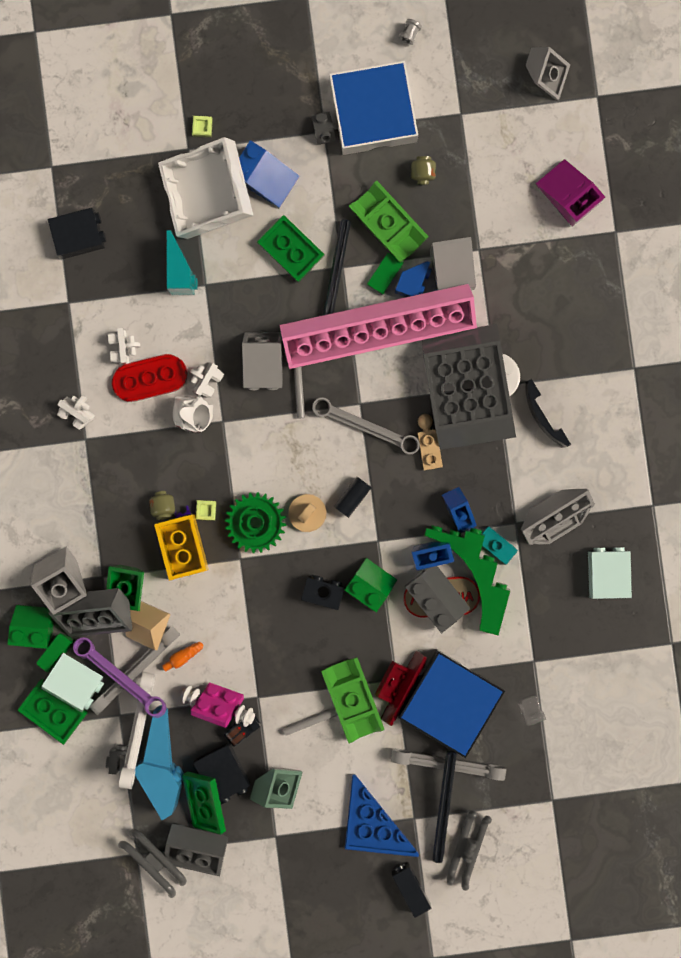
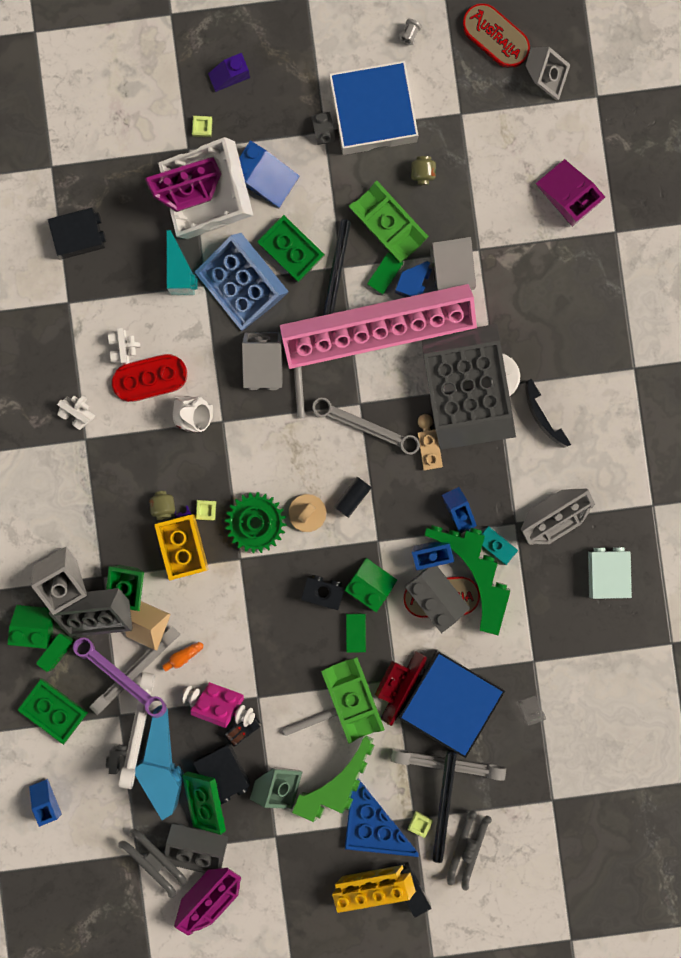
light aqua brick [42,653,104,712] -> none
white hips [190,362,224,398] -> none
none -> blue slope [29,779,62,827]
none -> magenta wedge [145,157,222,212]
none -> magenta wedge [174,867,241,936]
none -> medium blue slope [195,233,289,331]
none -> dark purple slope [208,53,250,92]
none -> bright green arch [292,736,375,822]
none -> yellow brick [332,865,416,913]
none -> green tile [346,613,366,653]
none -> yellowish green tile [407,811,433,838]
none -> dark tan tile [463,4,530,68]

